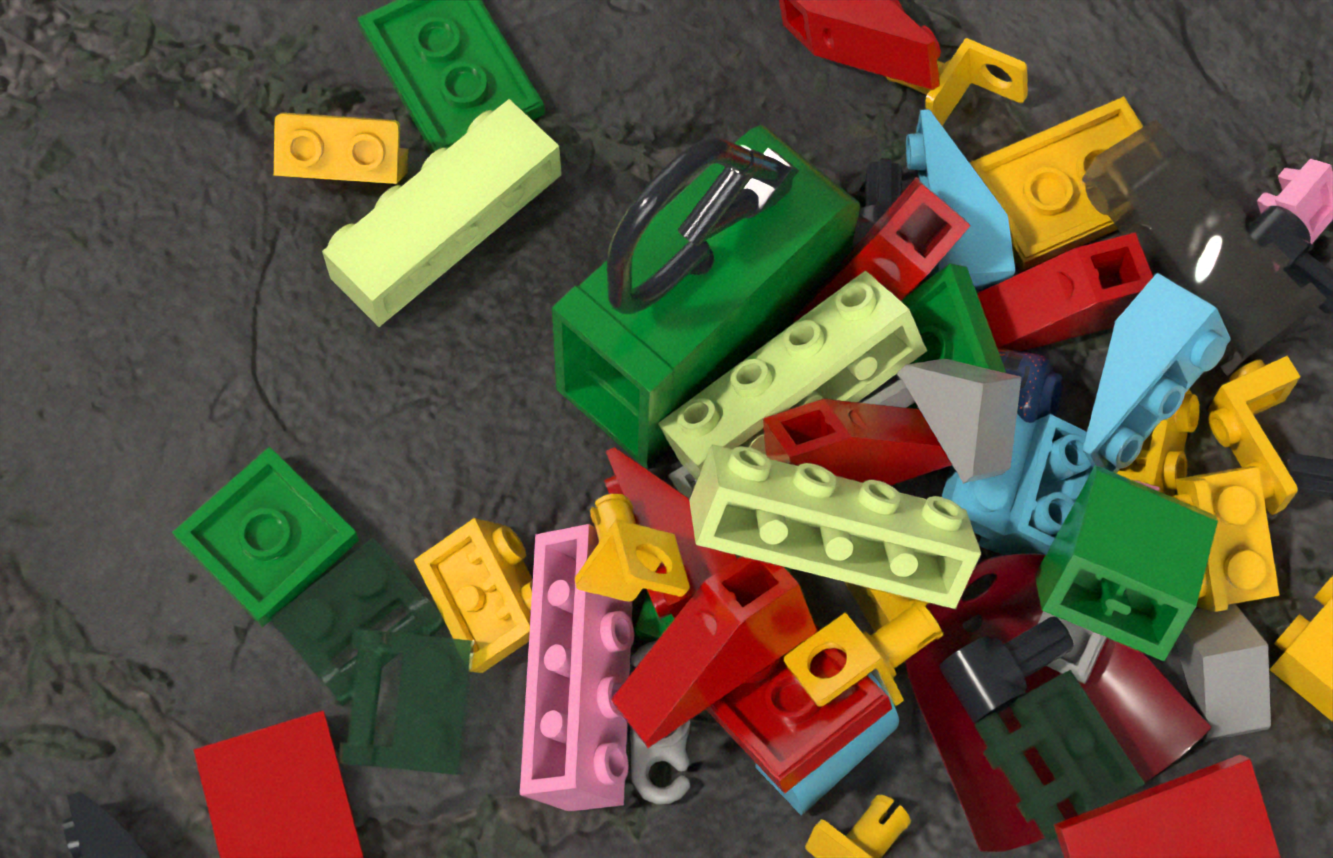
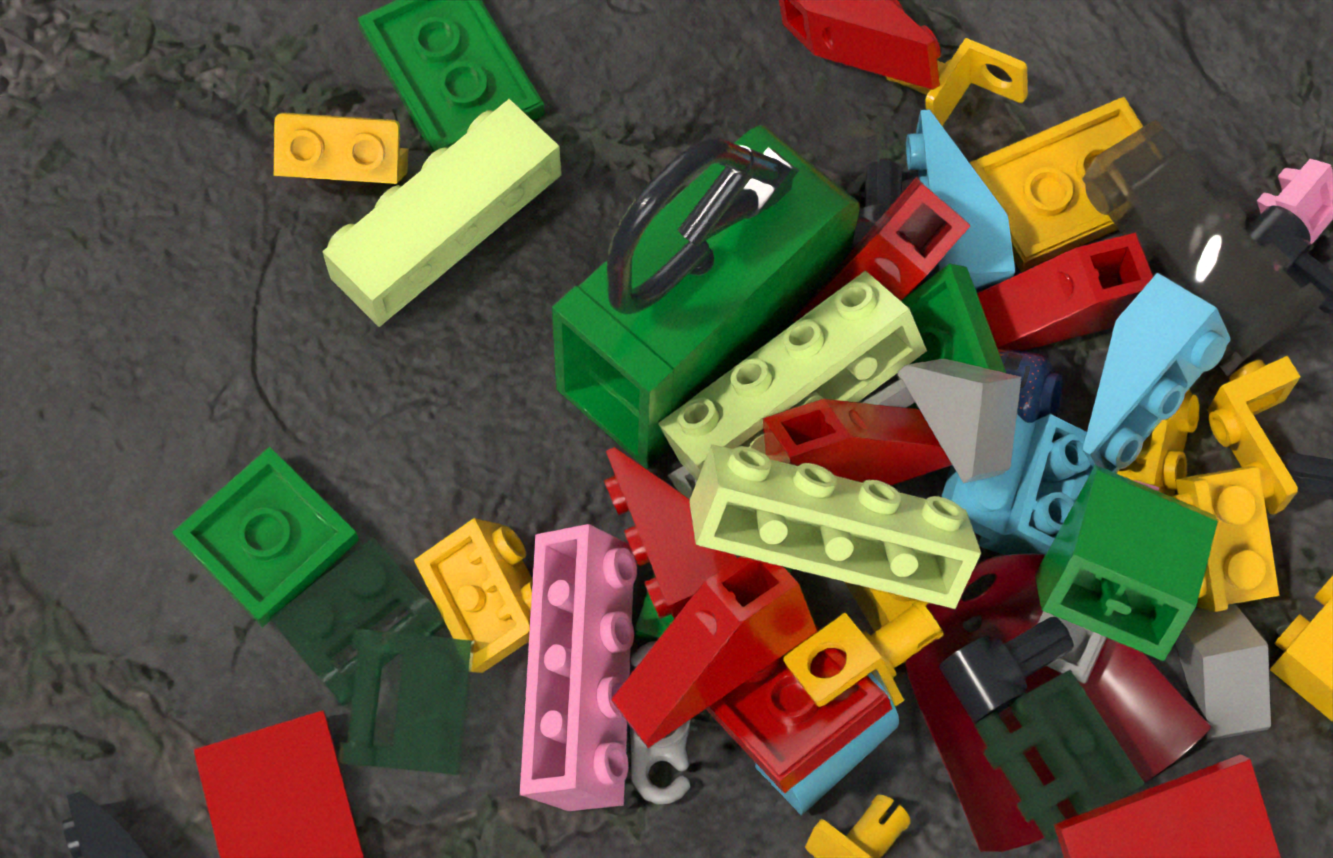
yellow bracket [574,493,690,601] -> none

